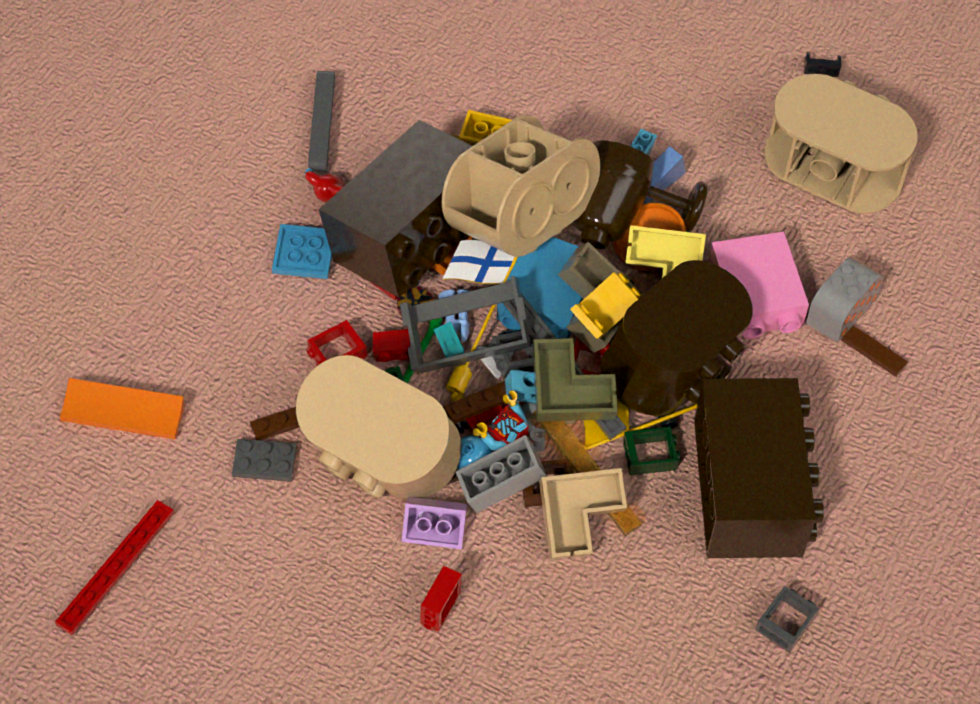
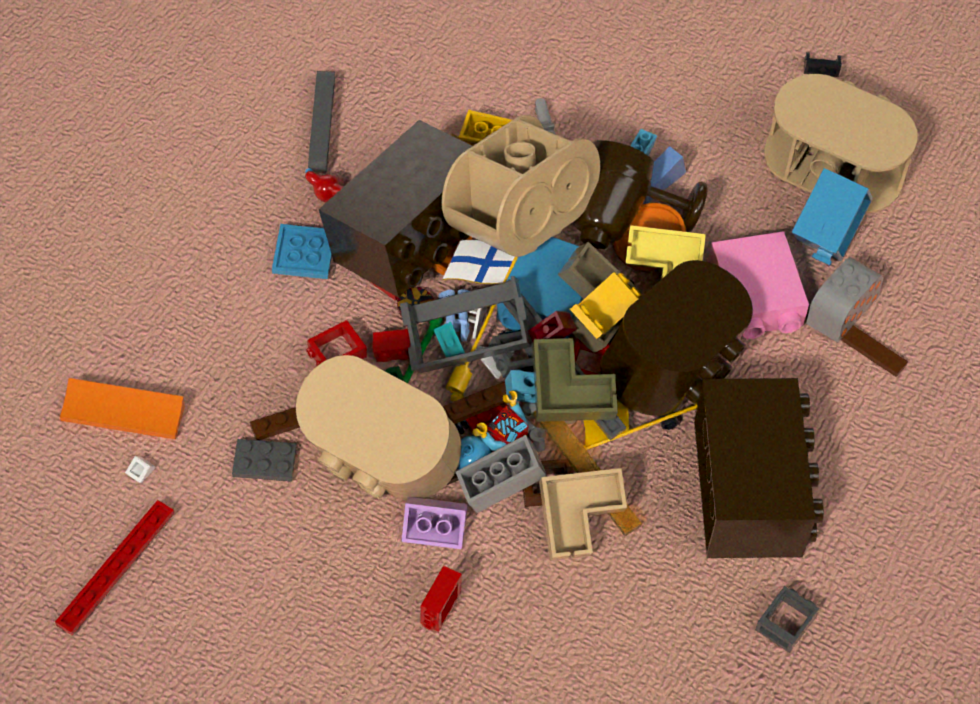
dark green window [623,427,680,476] -> none
none -> white slope [125,456,156,483]
none -> white piece [468,306,488,339]
none -> dark red slope [528,311,577,342]
none -> light grey piece [535,98,557,135]
none -> dark azure piece [792,168,873,266]

